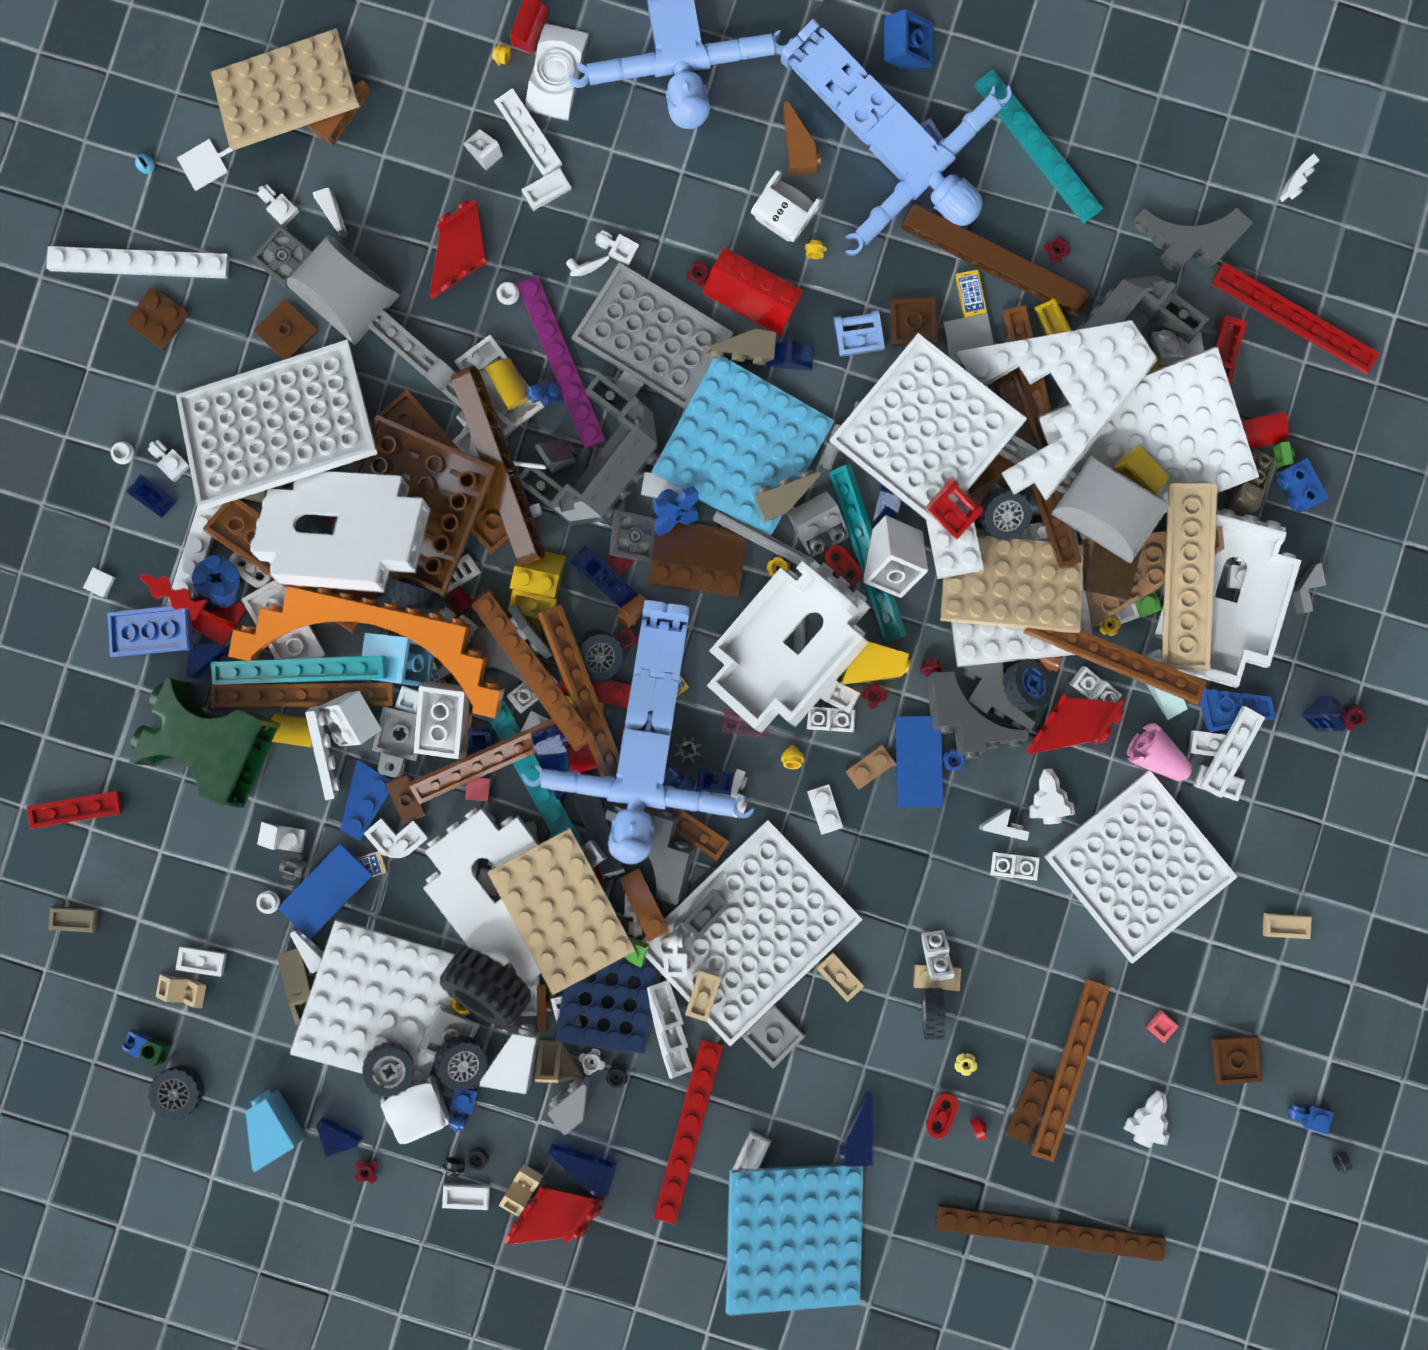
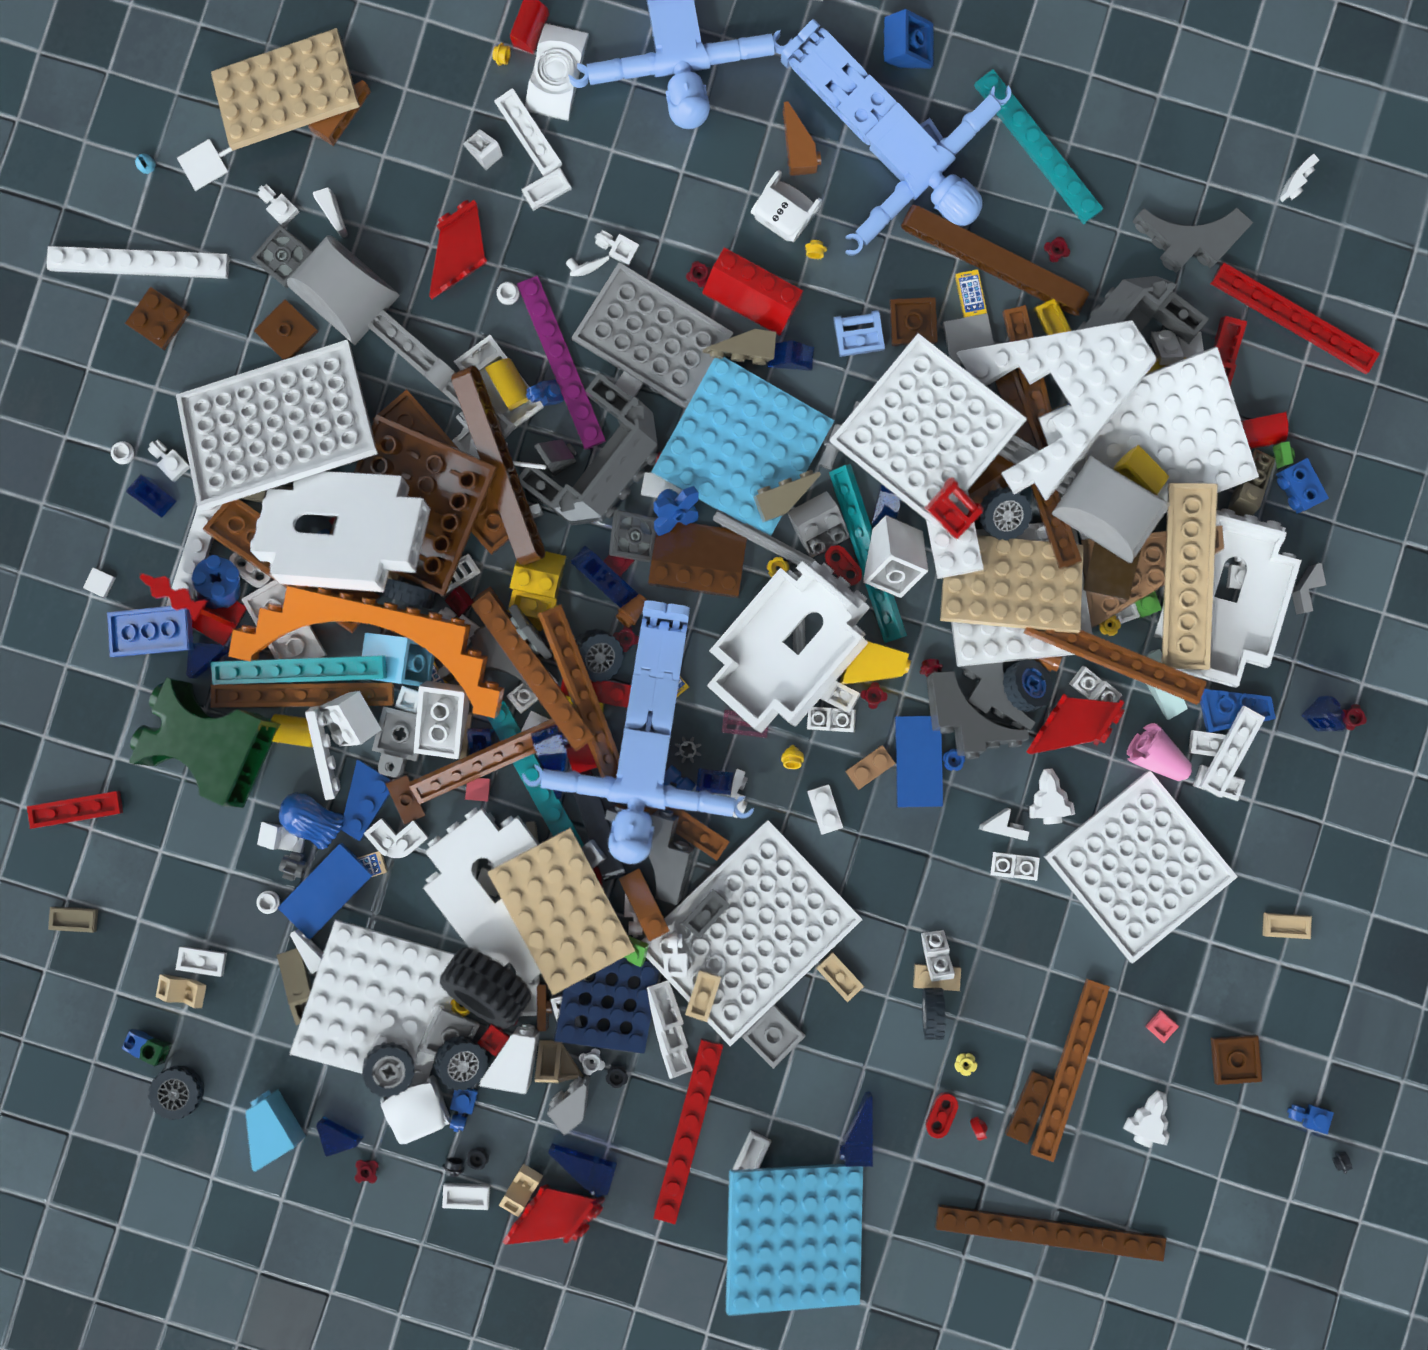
none -> blue piece [279,792,343,850]
none -> red plate [478,1024,510,1057]

